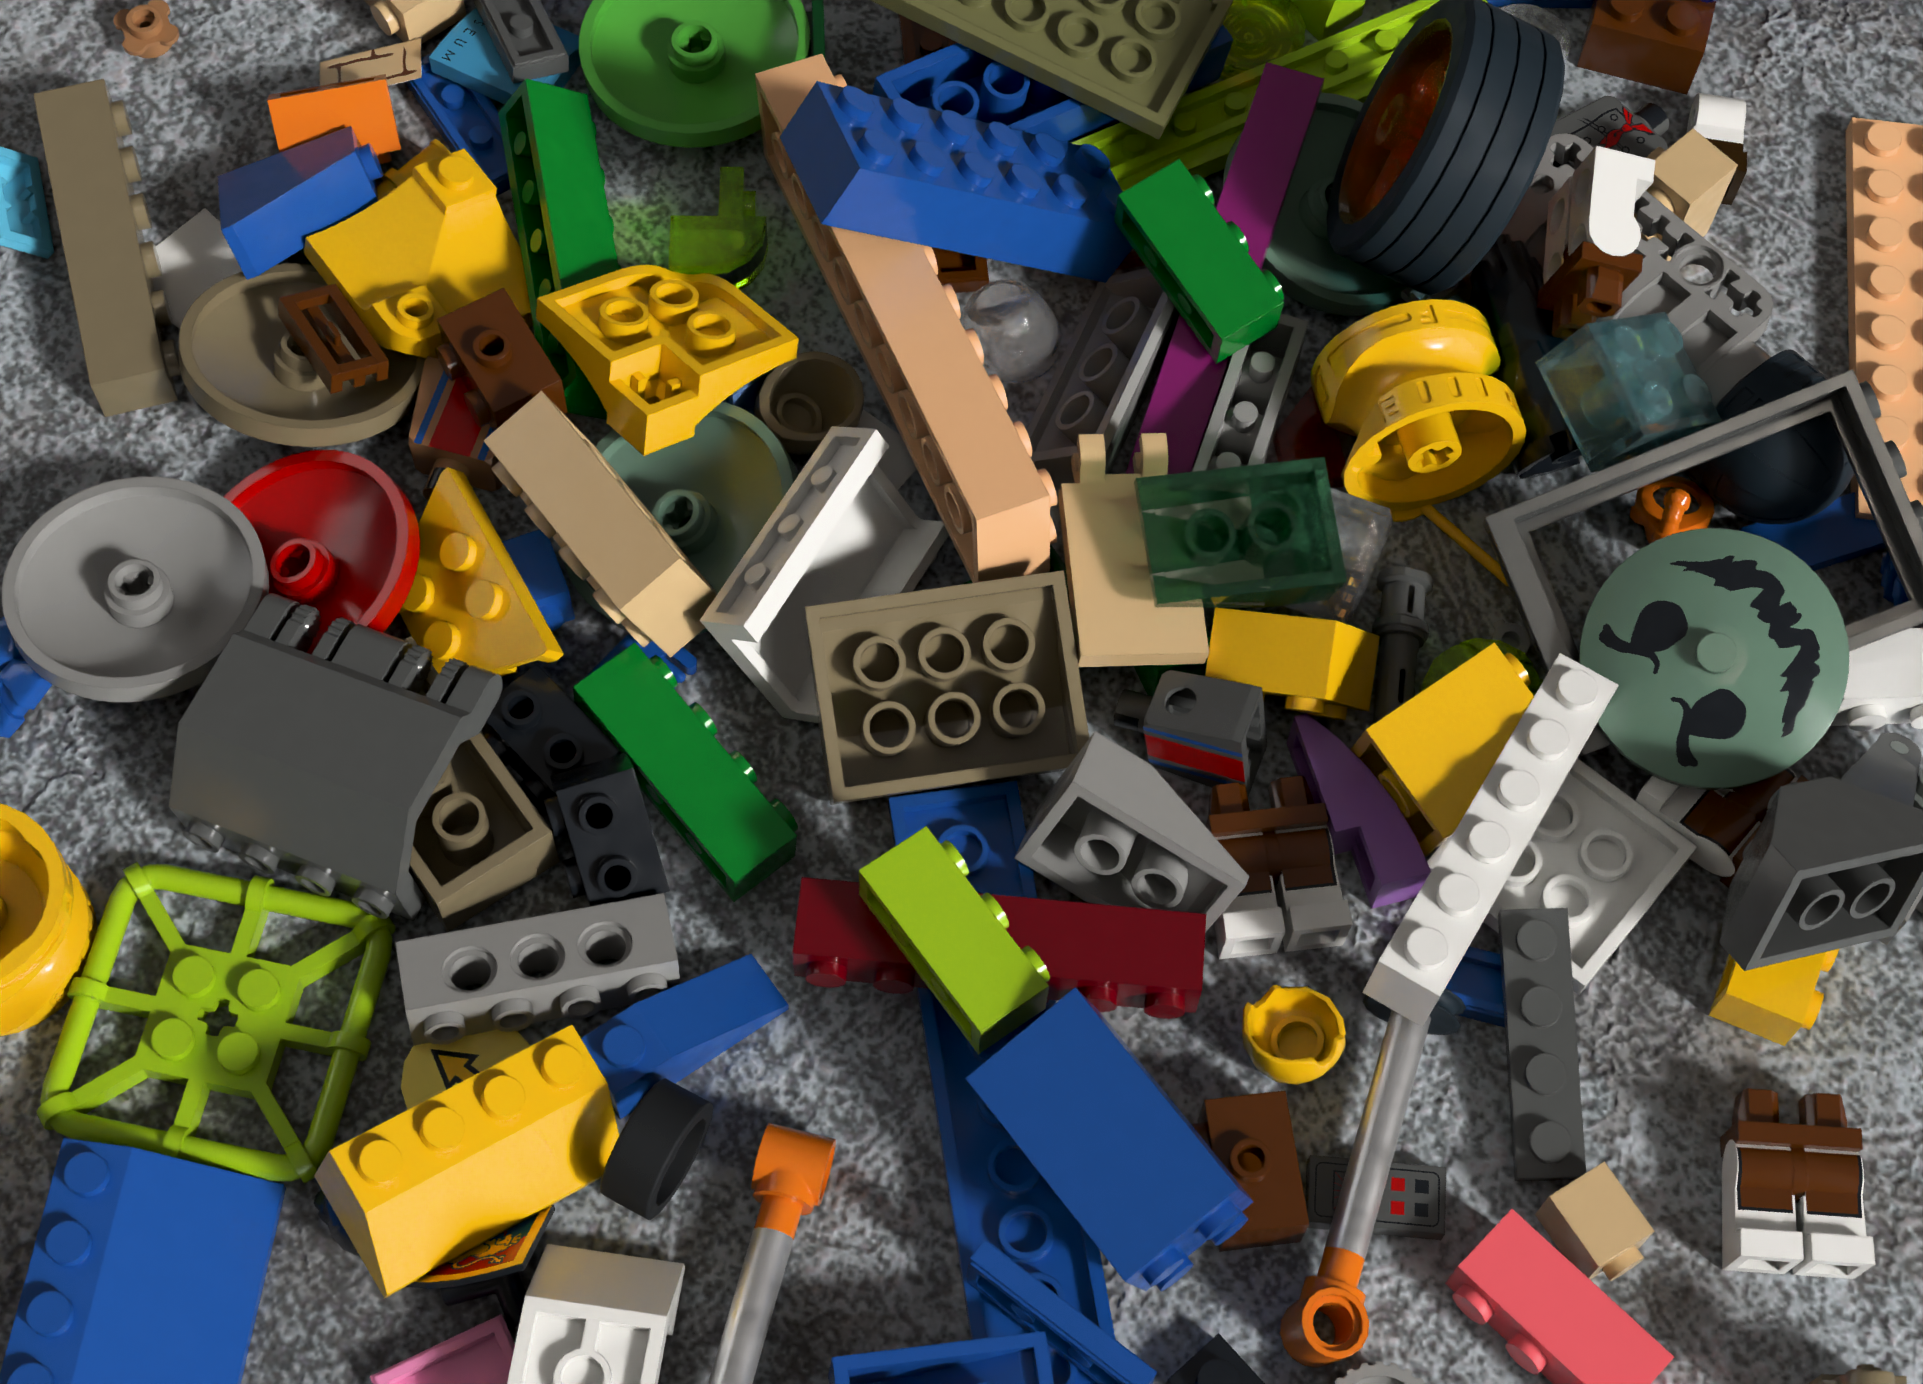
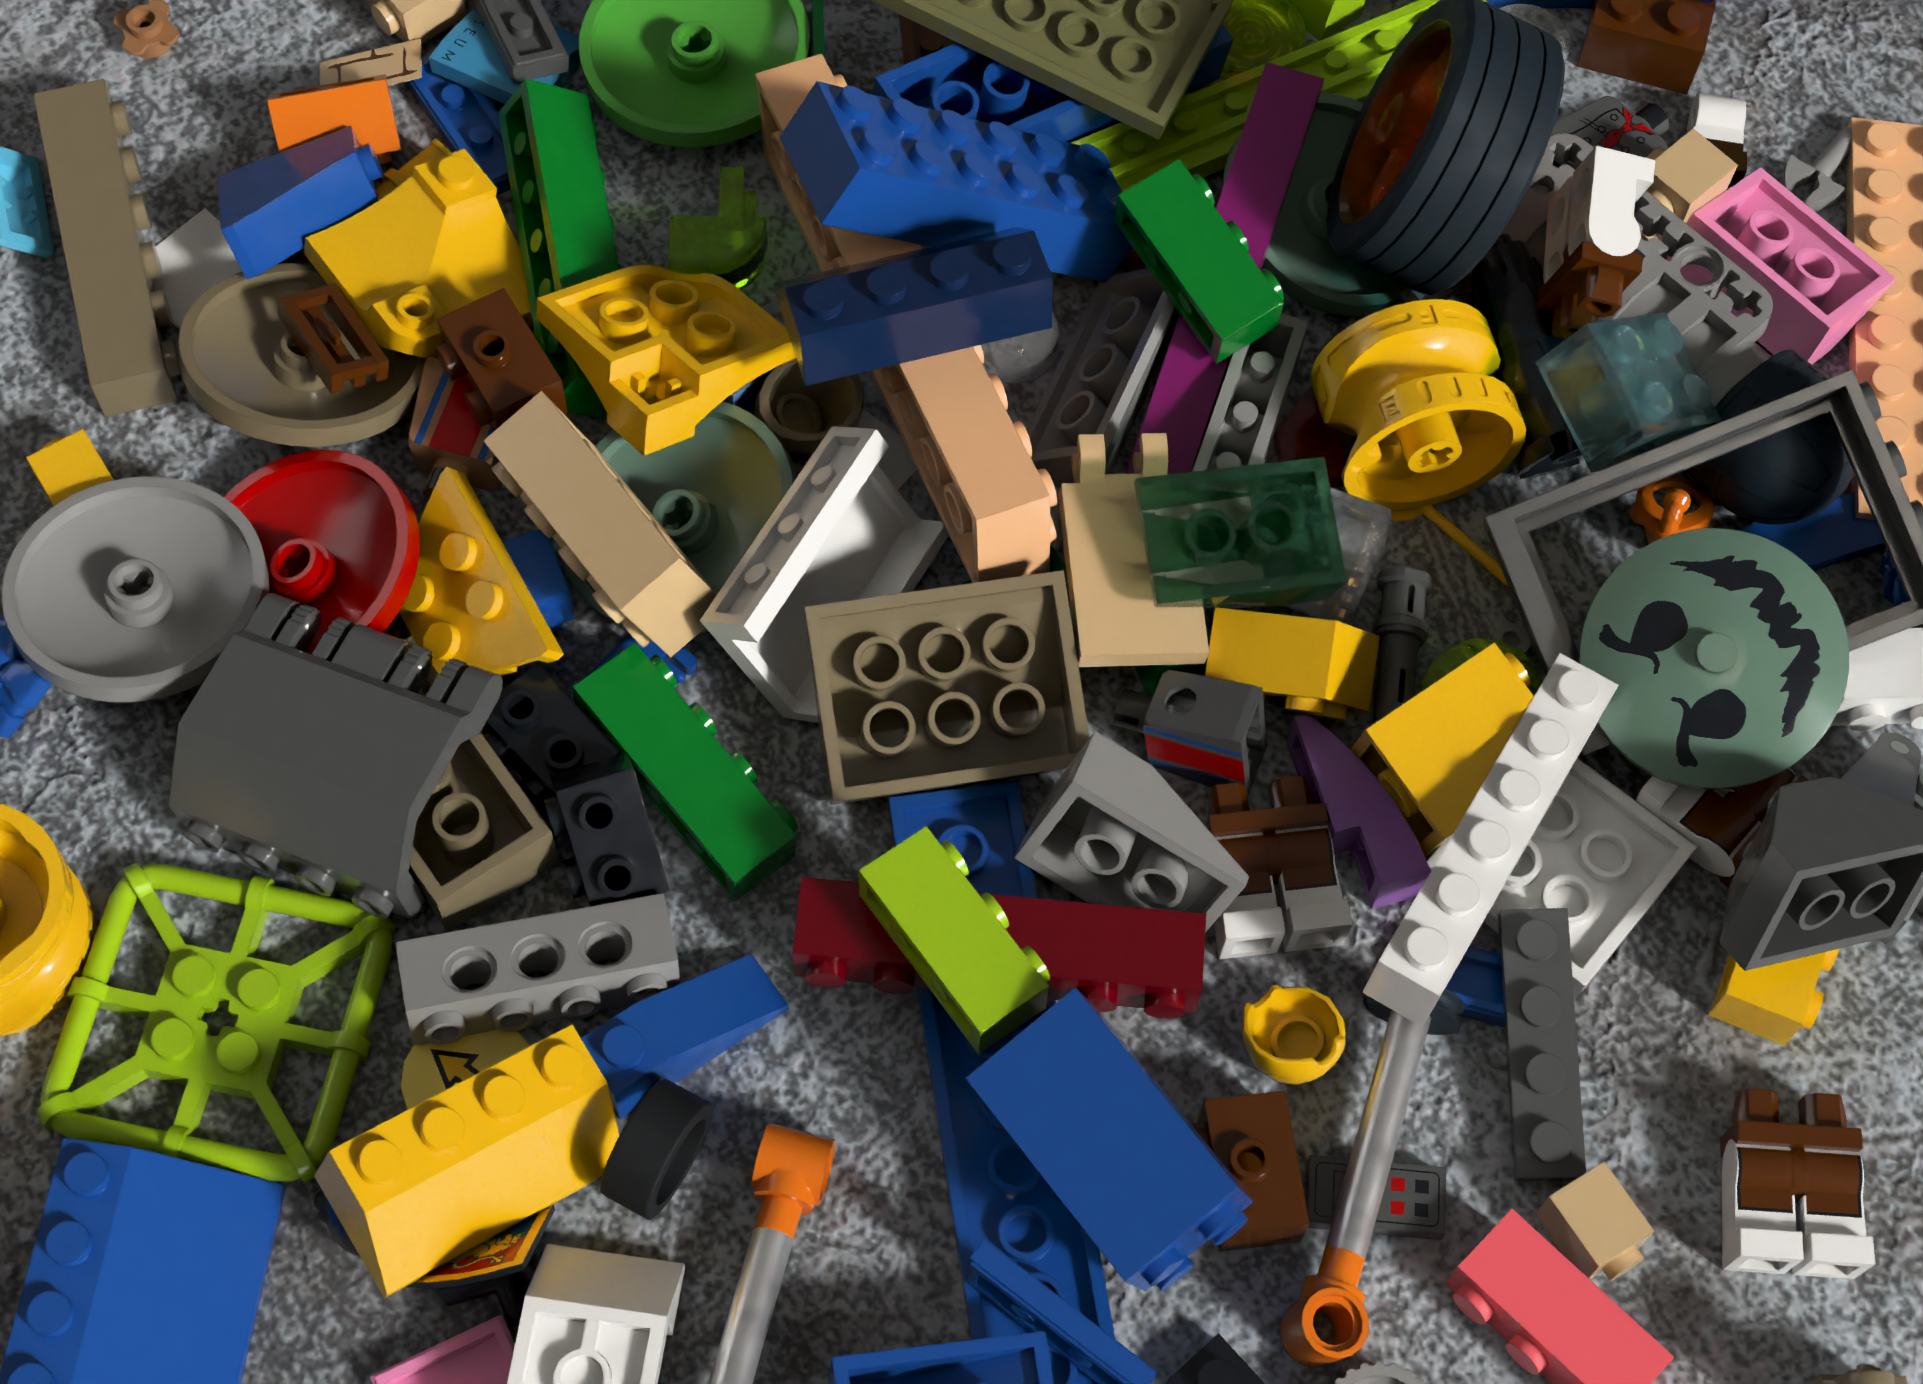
none -> yellow brick [26,429,114,507]
none -> dark blue slope [774,227,1053,386]
none -> bright pink slope [1666,167,1896,365]
none -> light grey bar [1780,127,1852,212]

